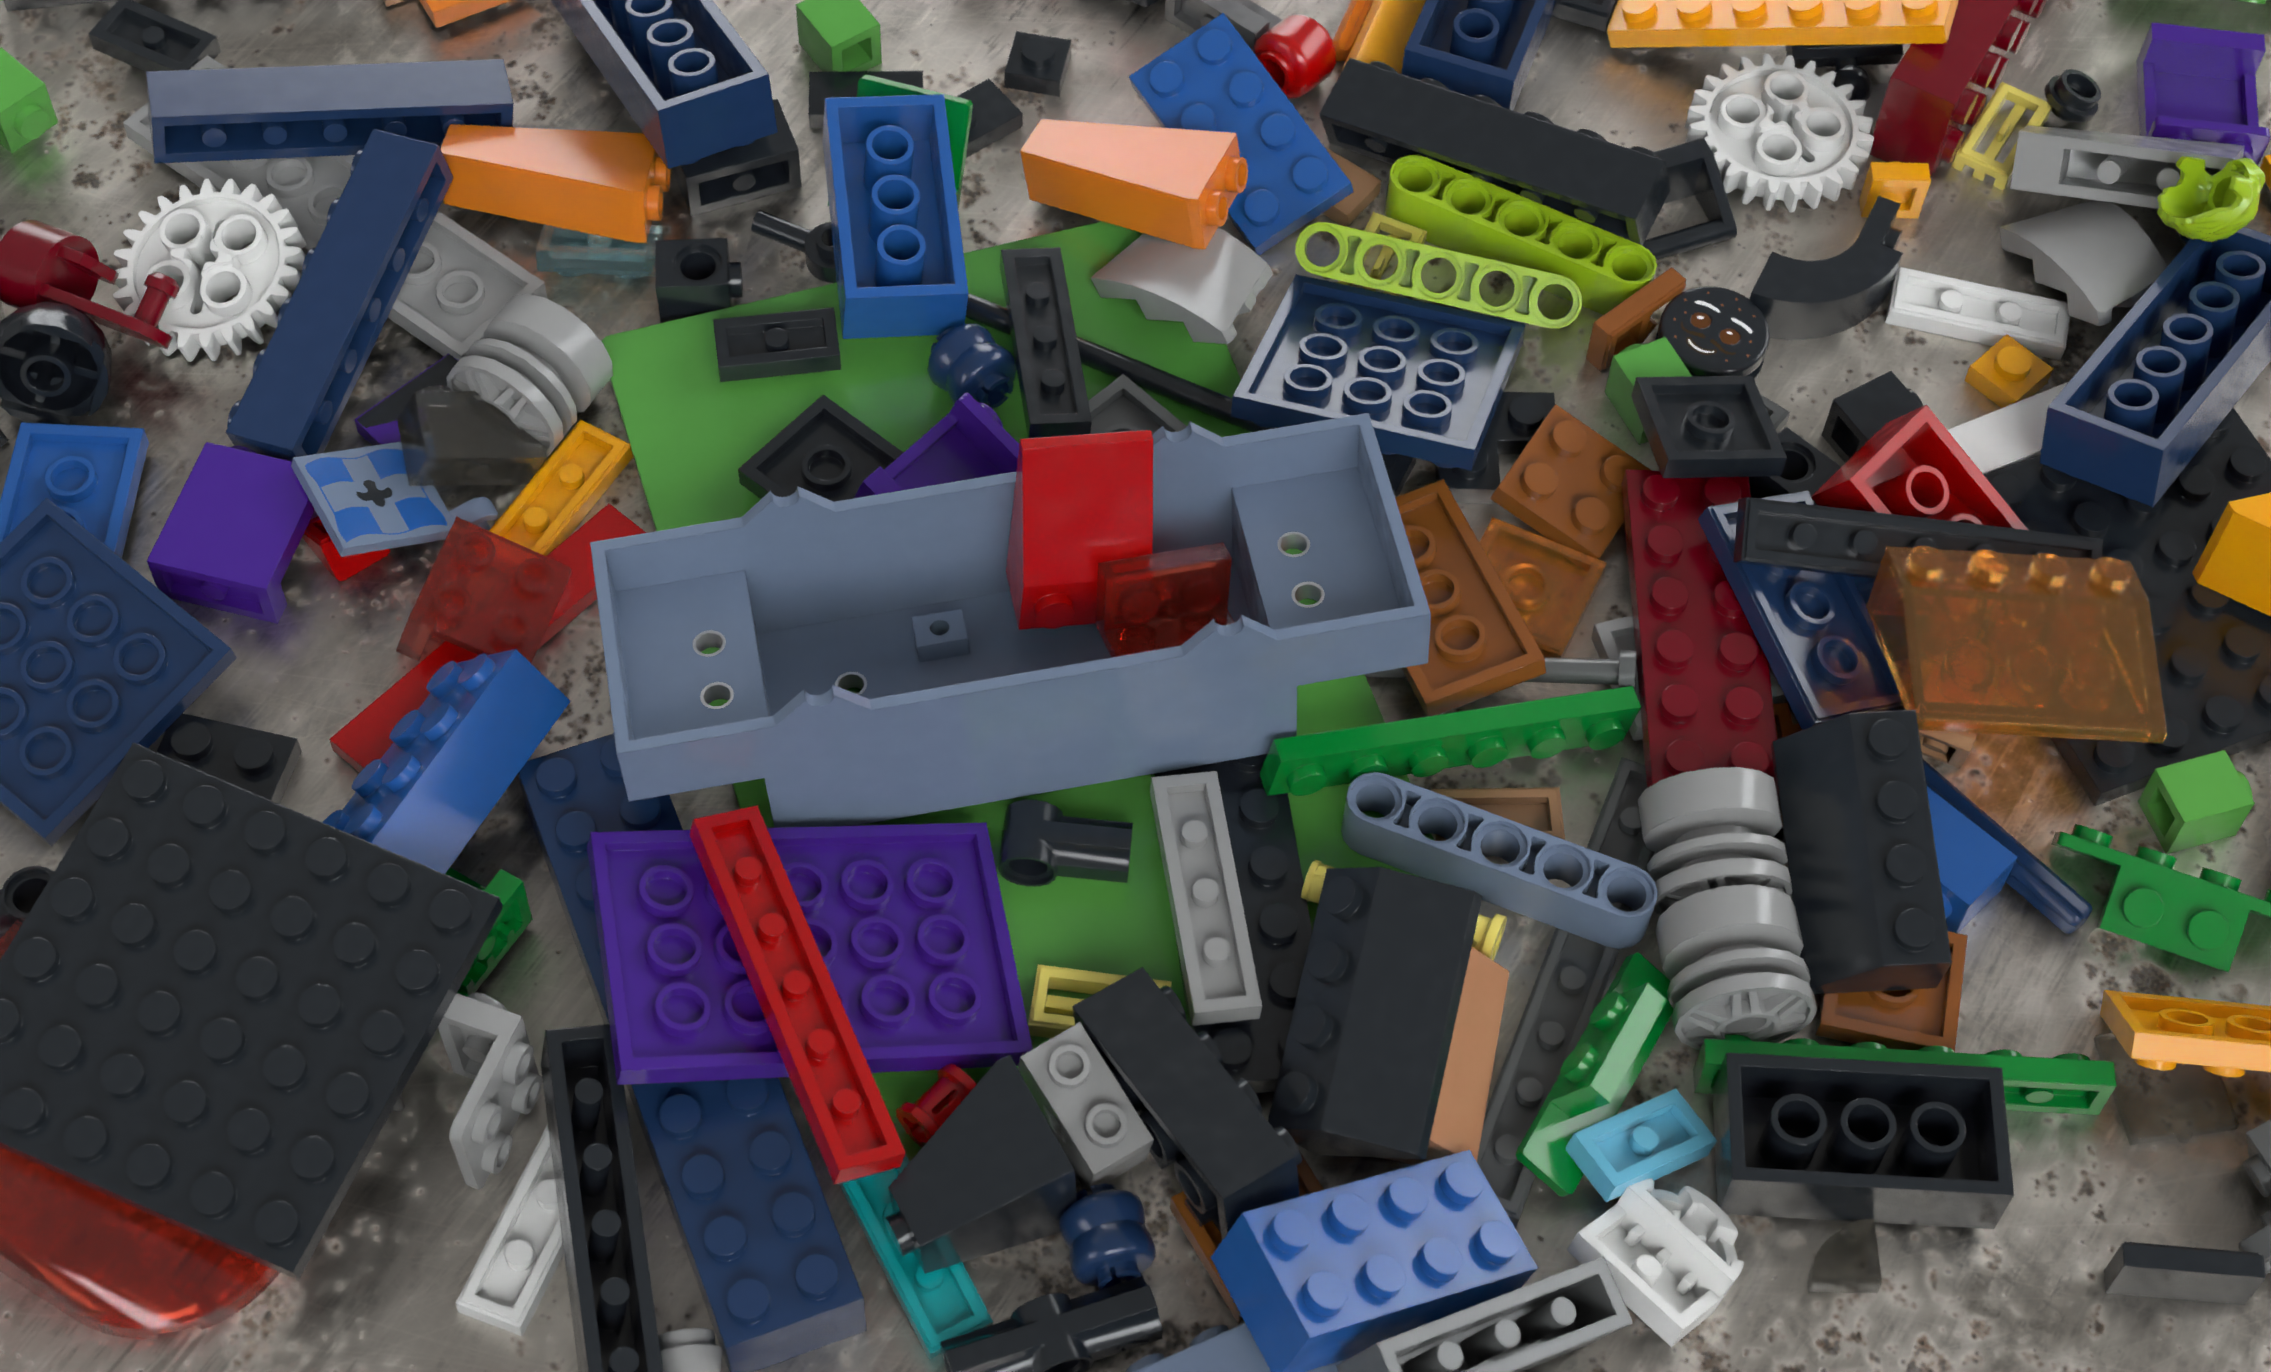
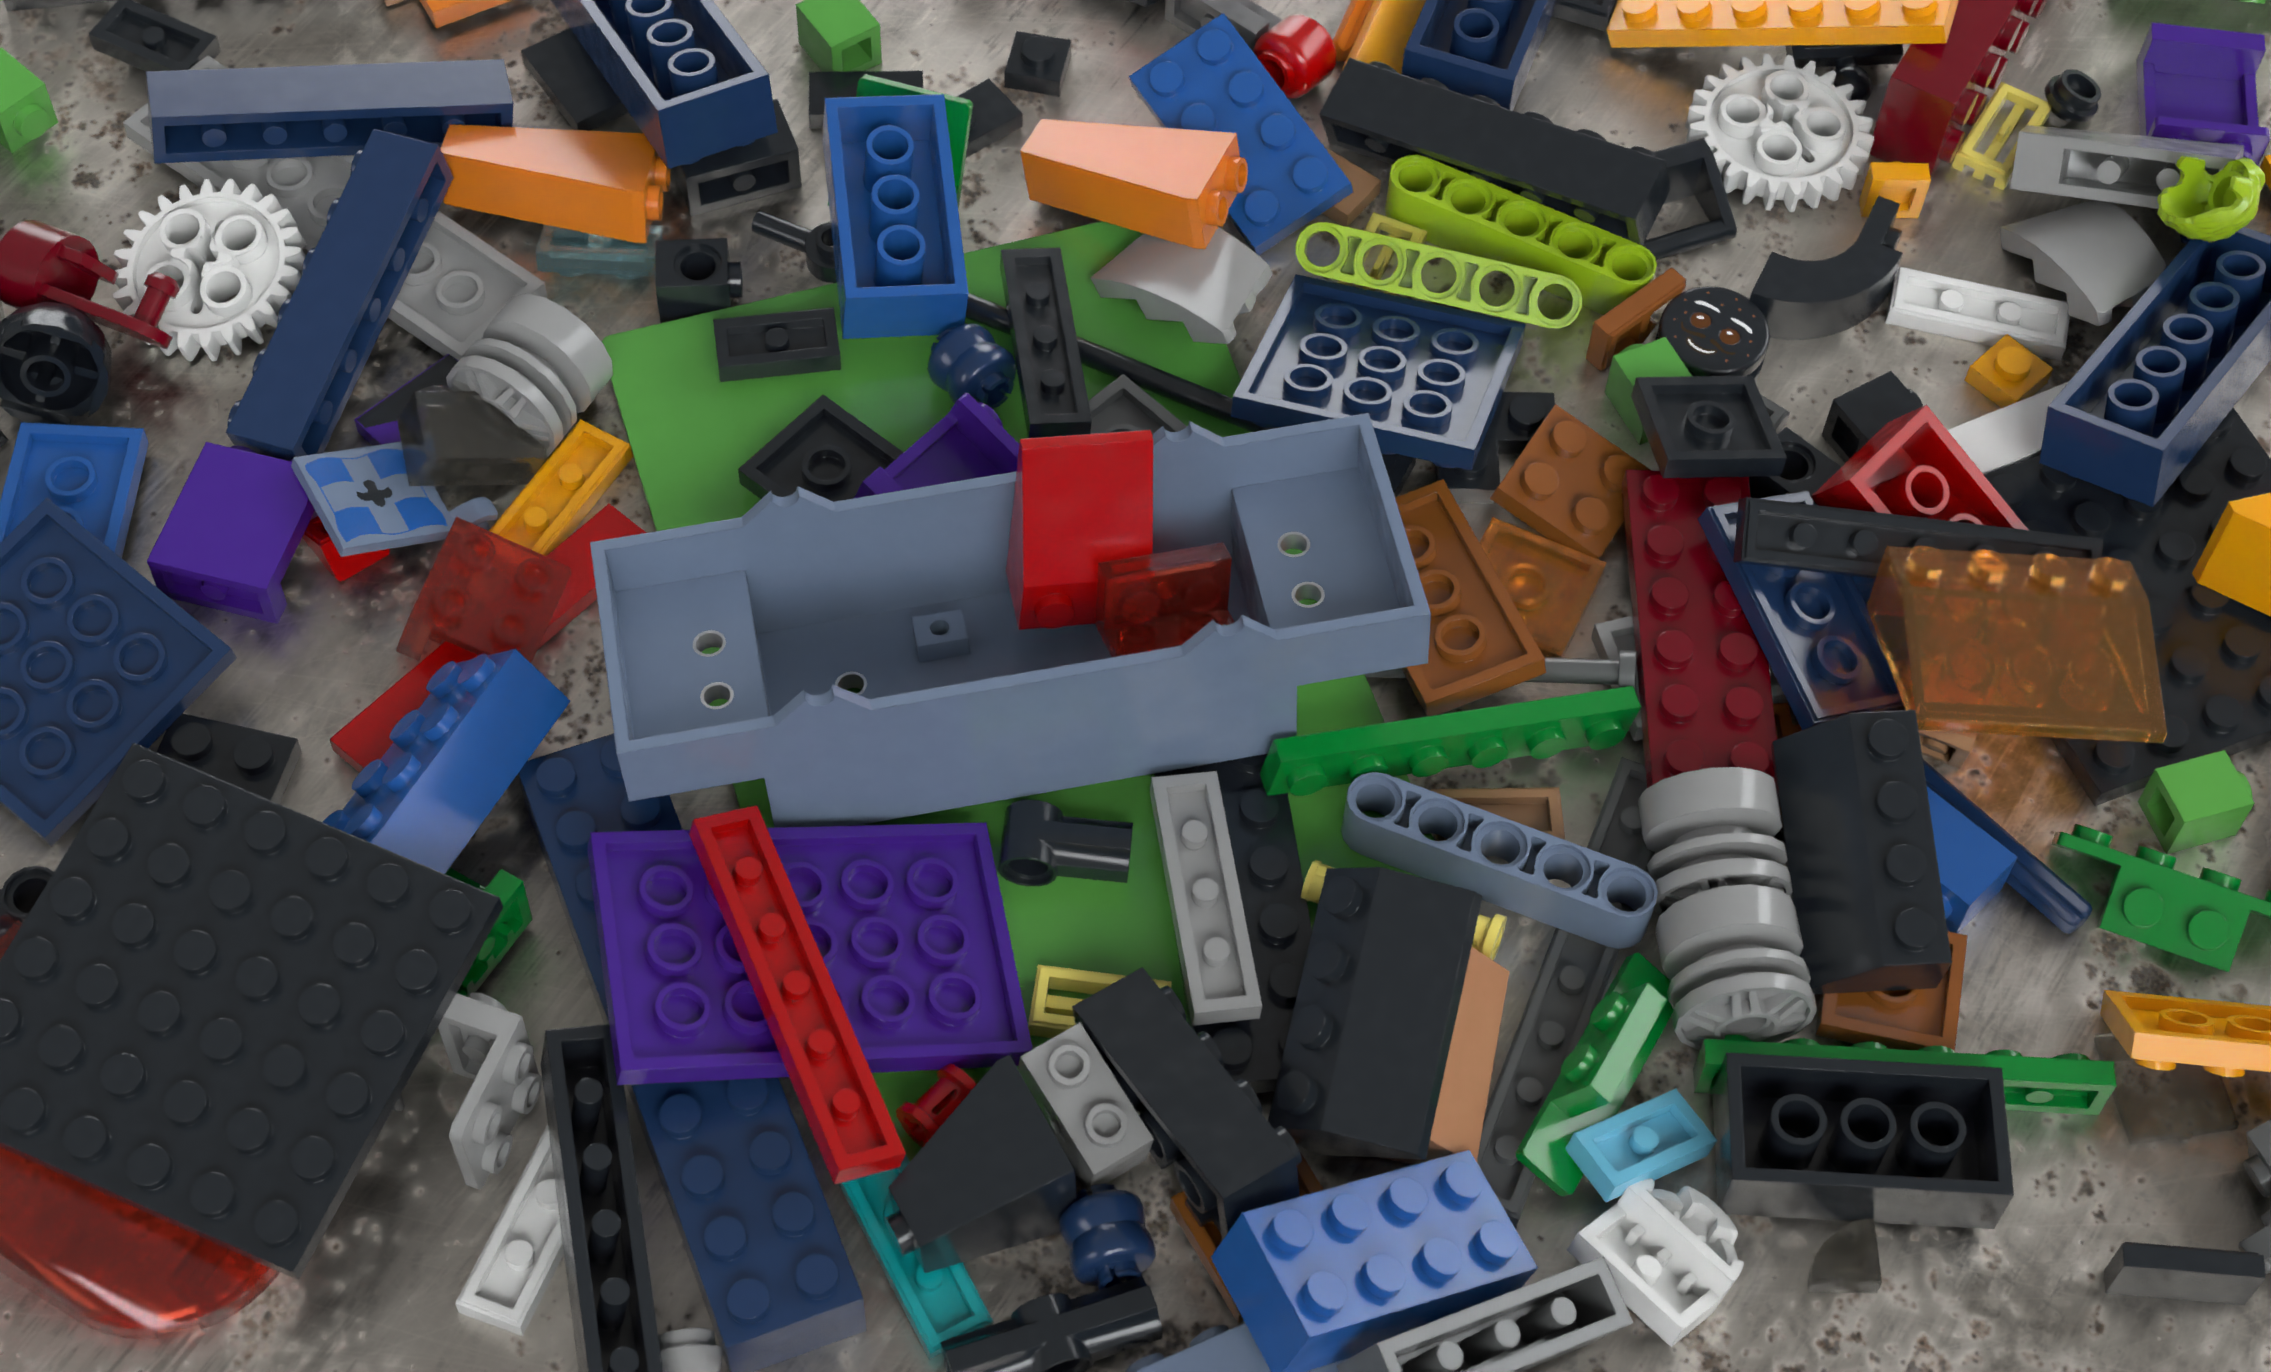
none -> black tile [521,28,629,131]

